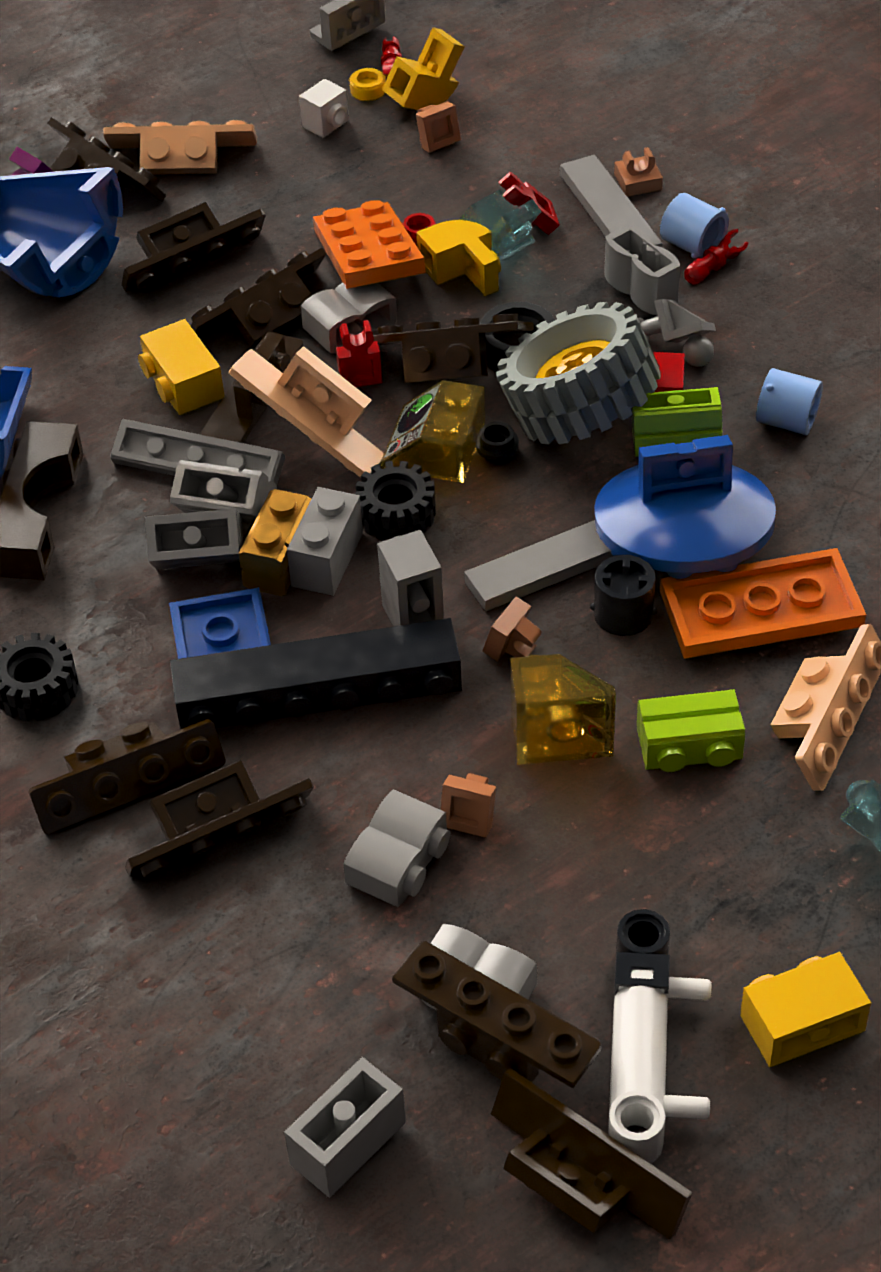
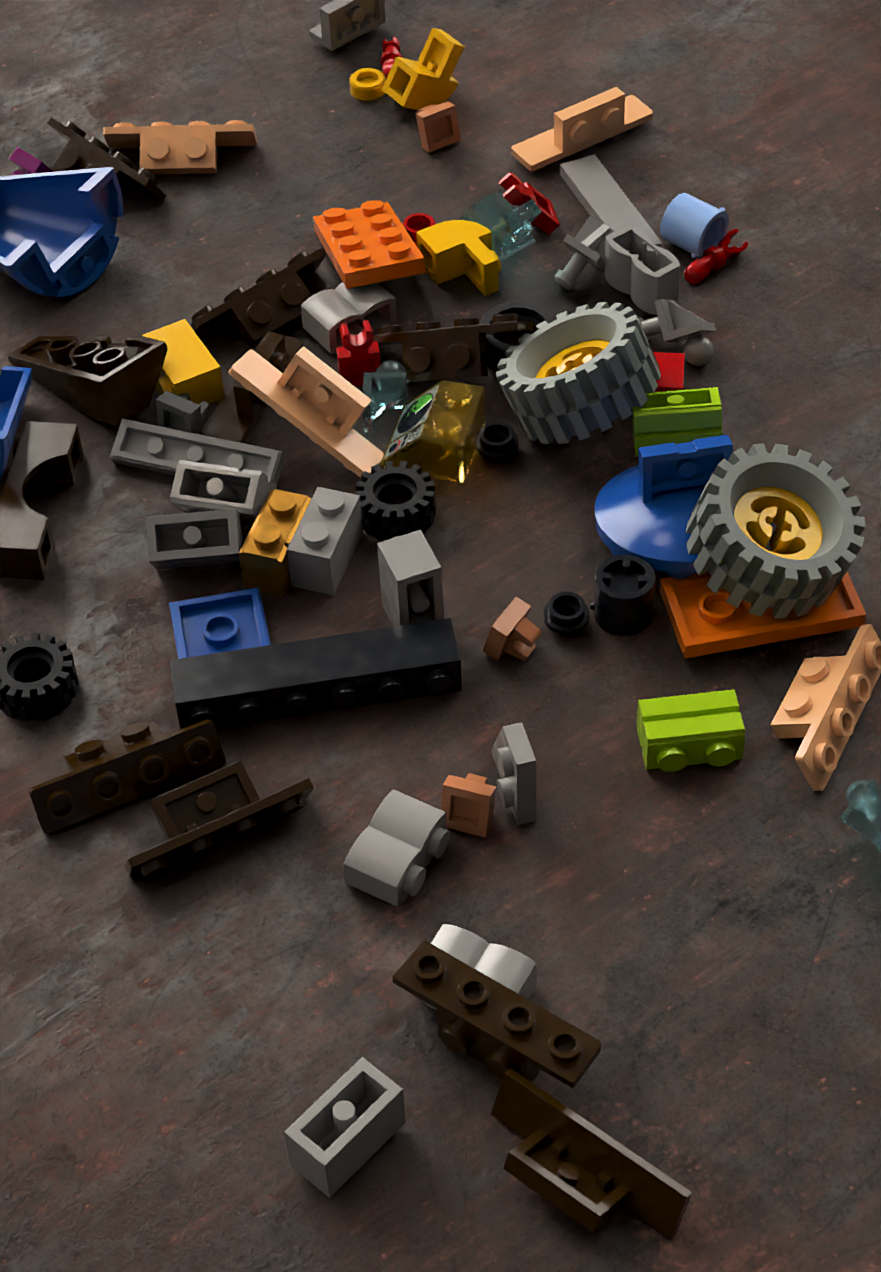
dark brown bracket [121,202,266,292] -> none
white plate [299,79,349,138] -> none
light grey tile [464,520,613,612] -> none
clear yellow slope [510,654,616,765] -> none
white piece [608,909,711,1164] -> none
nougat tile [614,147,663,197] -> none
yellow brick [740,952,871,1067] -> none
light blue piece [756,368,823,435] -> none
none -> dark brown wedge [7,336,168,427]
none -> dark grey tile [156,391,209,434]
none -> clear light blue piece [363,361,408,433]
none -> light grey wing [492,722,536,826]
none -> light nougat bracket [511,87,653,171]
none -> black plate [543,592,590,635]
none -> light grey piece [554,215,614,291]
none -> light grey wheel [686,443,866,618]

